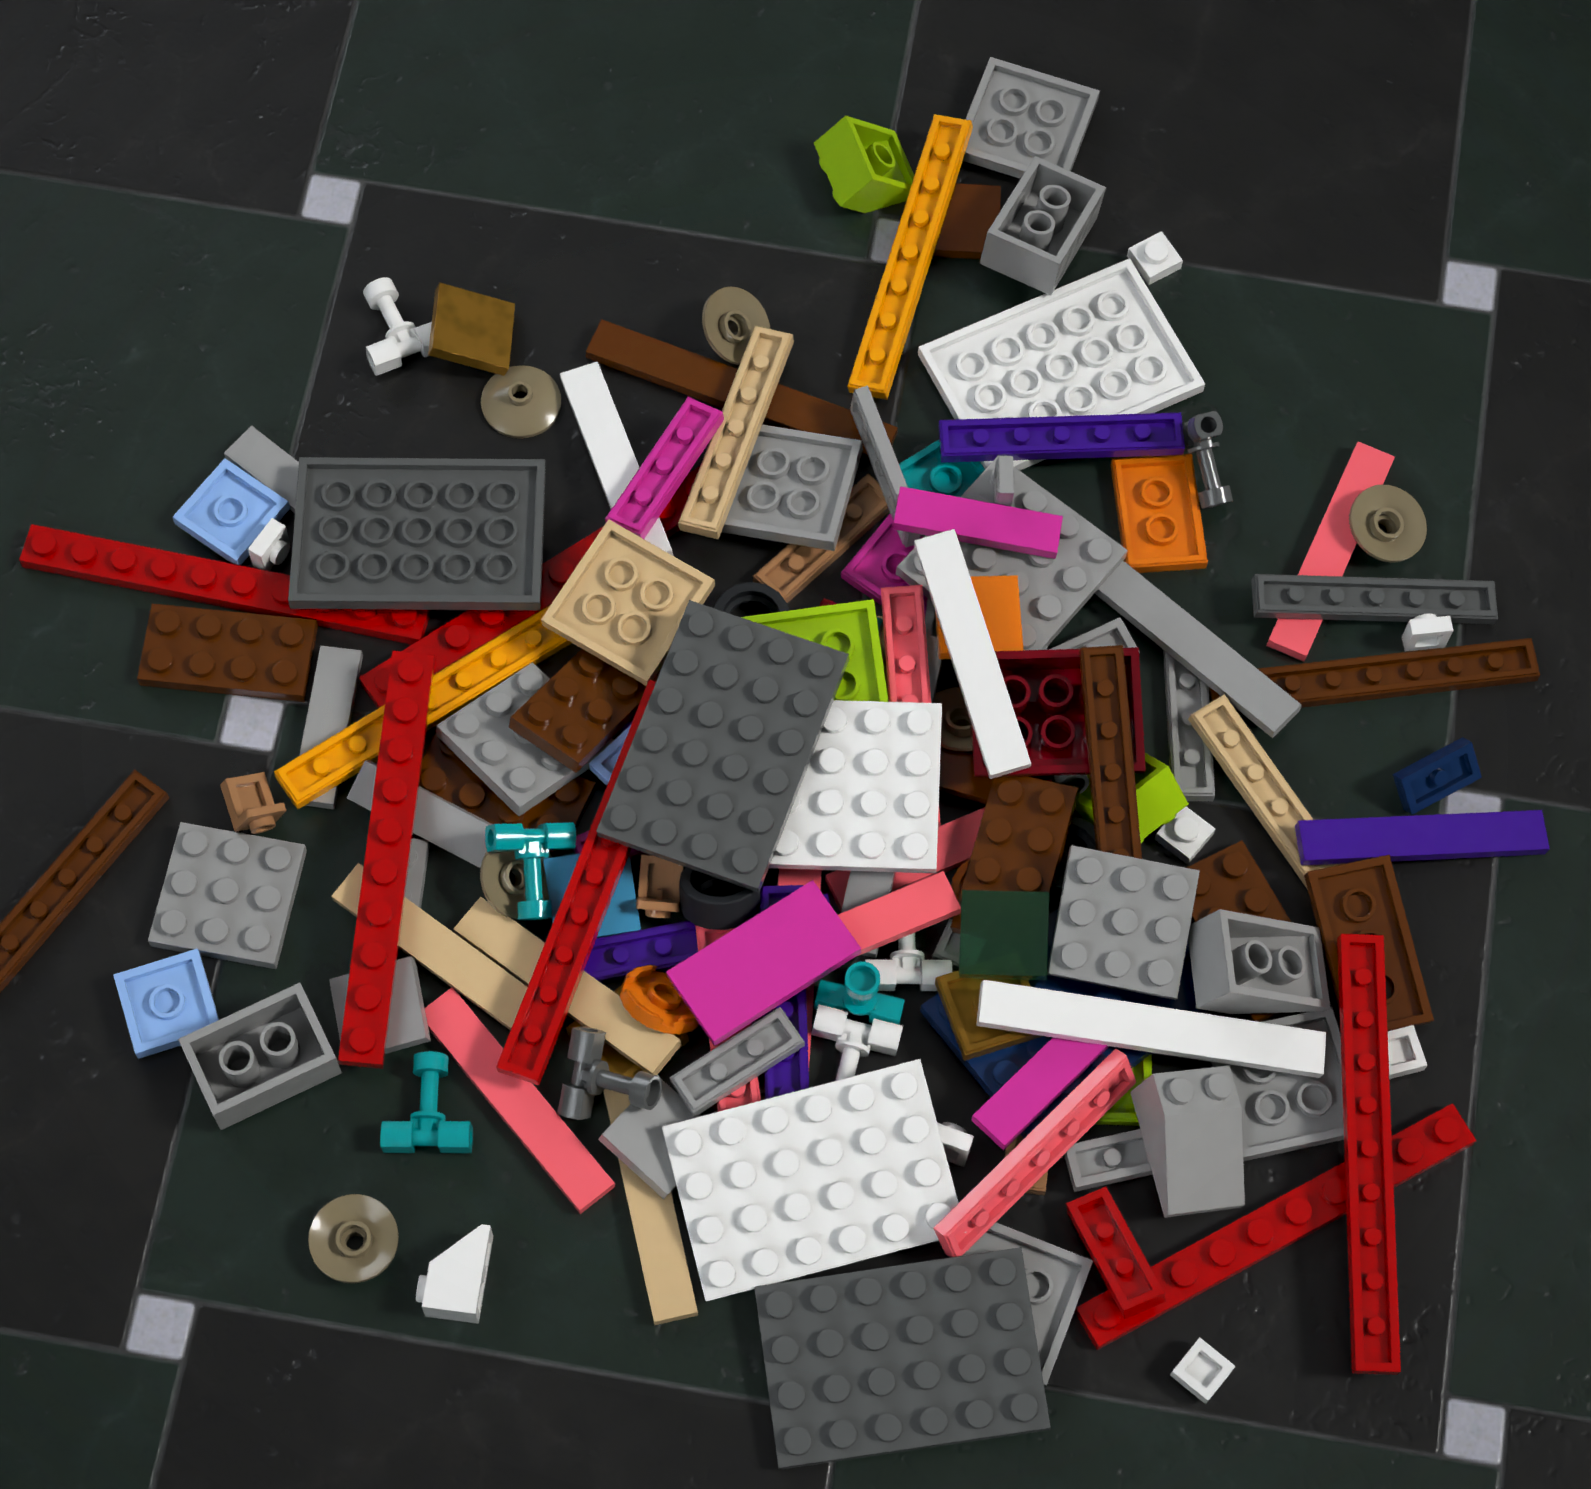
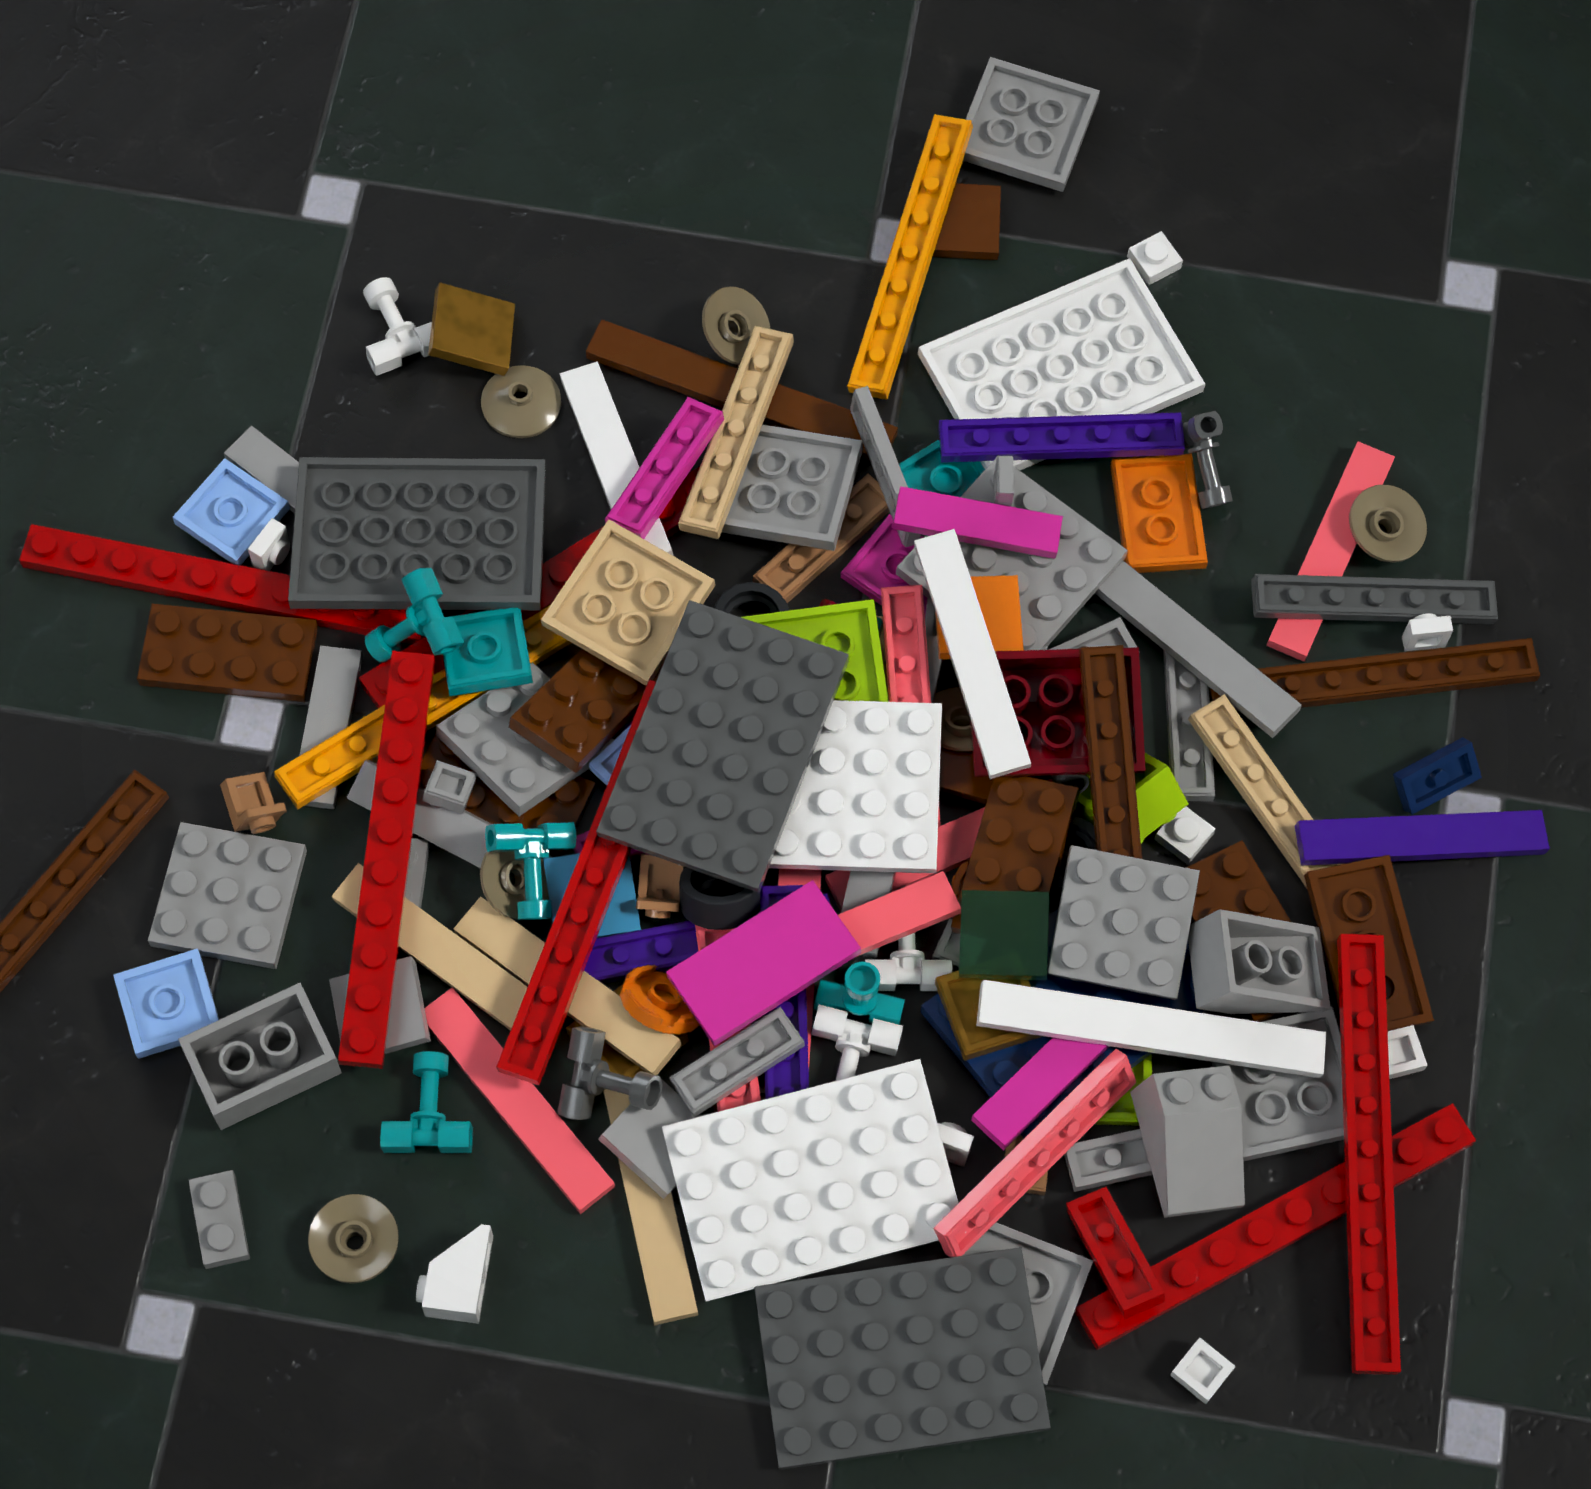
lime slope [814,115,914,213] -> none
light grey brick [980,156,1106,296] -> none
none -> light grey plate [189,1170,250,1269]
none -> teal bar [365,568,464,662]
none -> light grey tile [422,760,477,814]
none -> teal tile [443,608,533,696]

